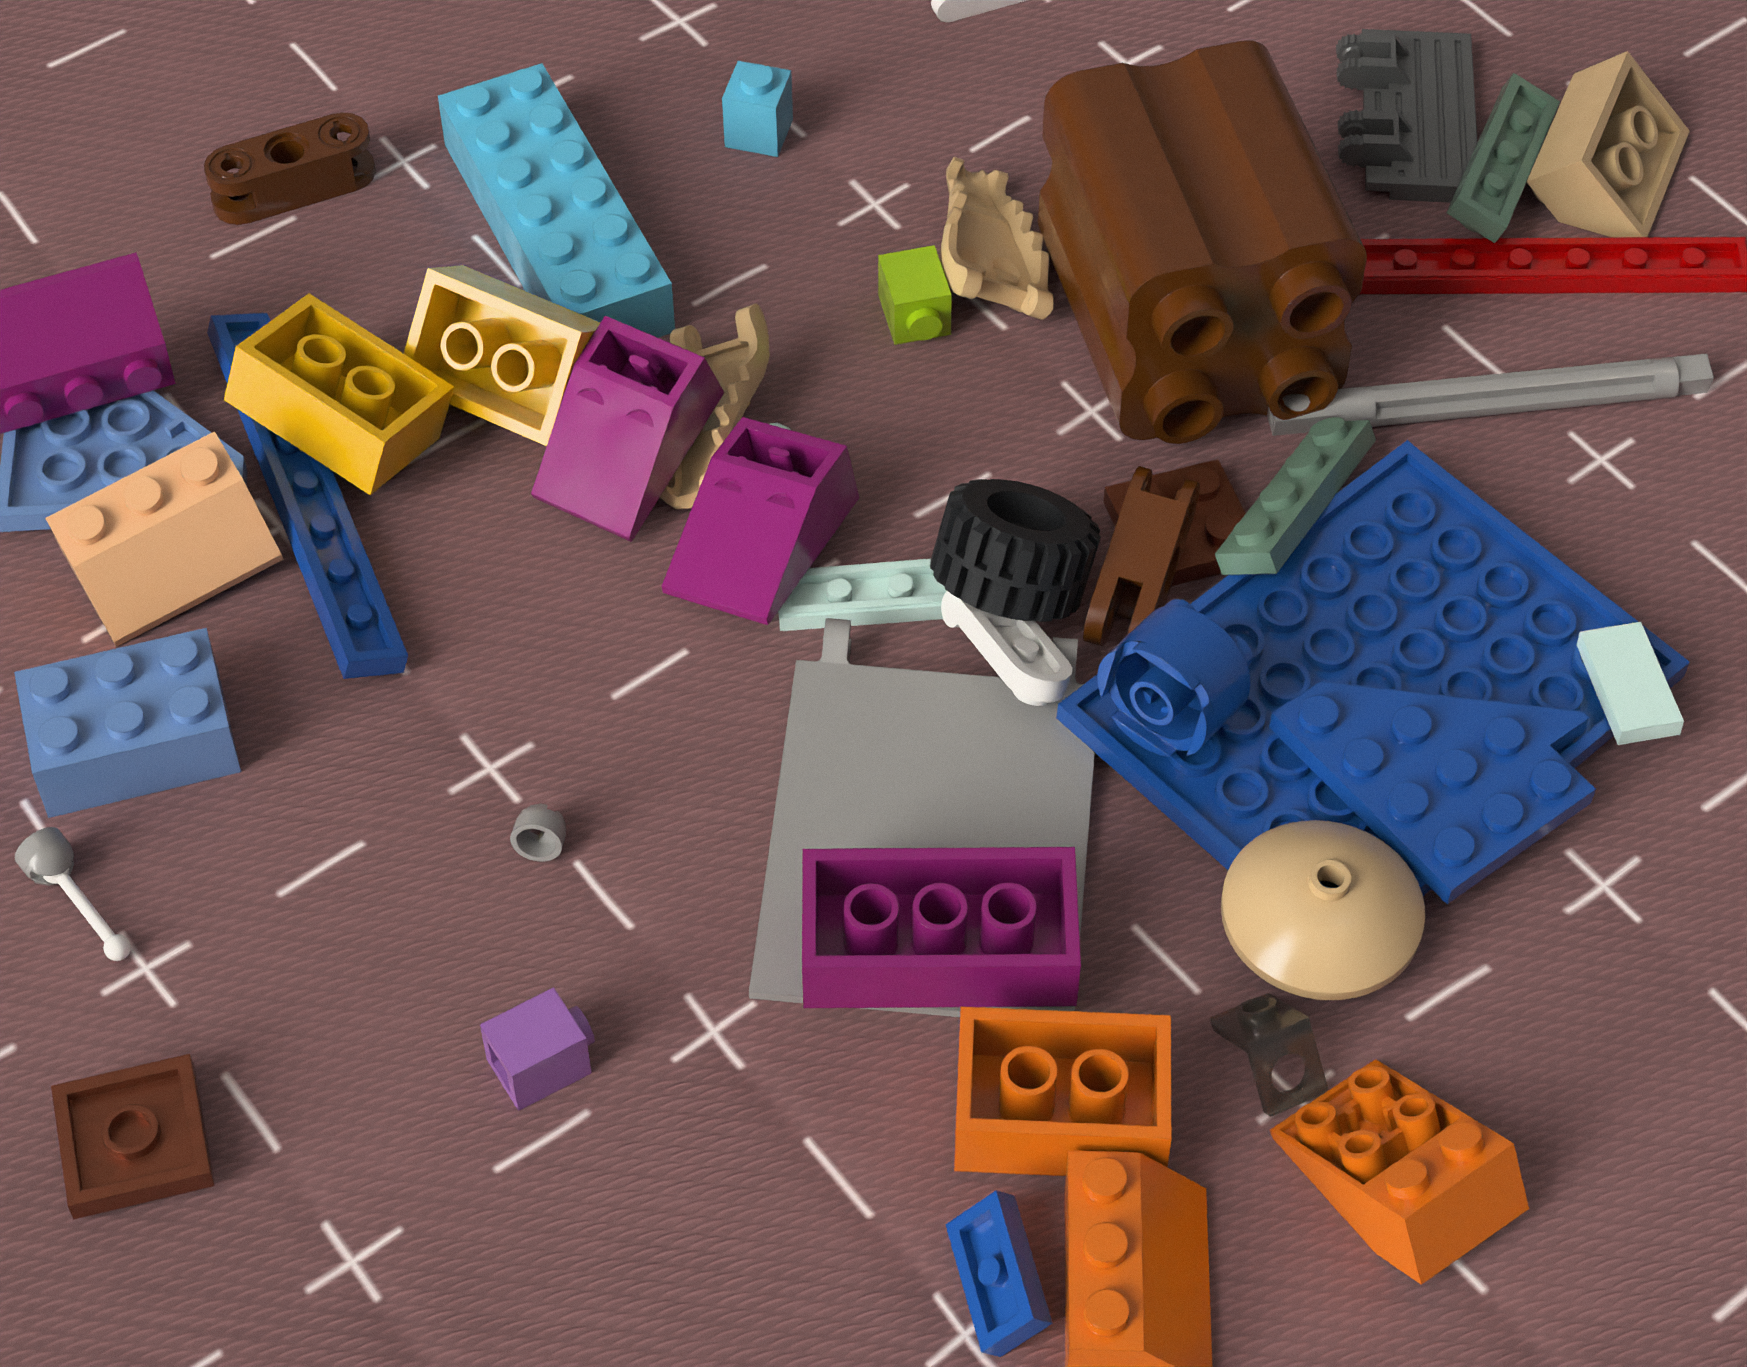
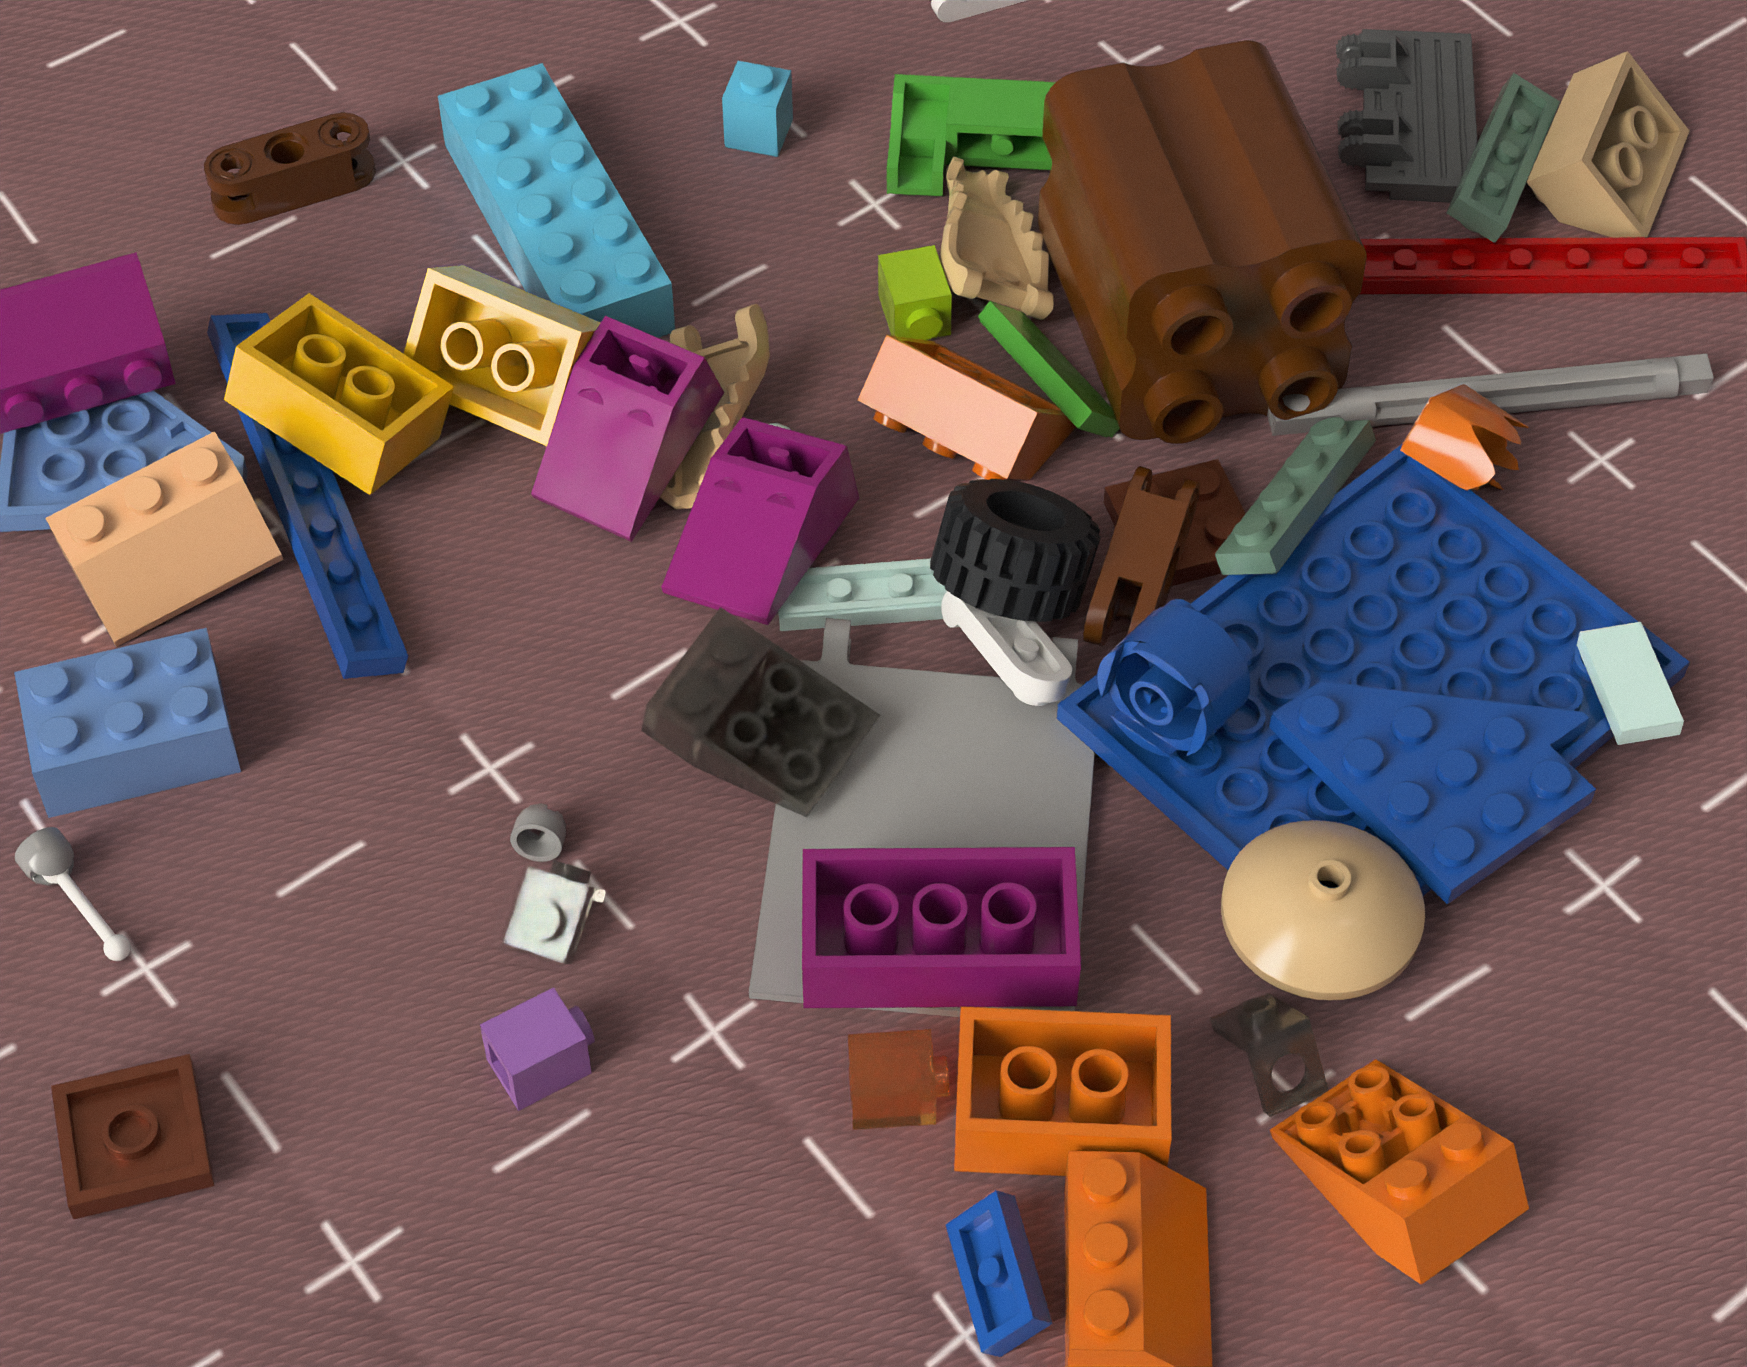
none -> clear smoke bracket [503,860,606,965]
none -> clear smoke slope [642,607,880,818]
none -> clear orange brick [848,1029,949,1130]
none -> slope [857,335,1076,480]
none -> bright green bracket [887,74,1056,196]
none -> bright green tile [978,301,1120,437]
none -> orange piece [1400,384,1529,491]

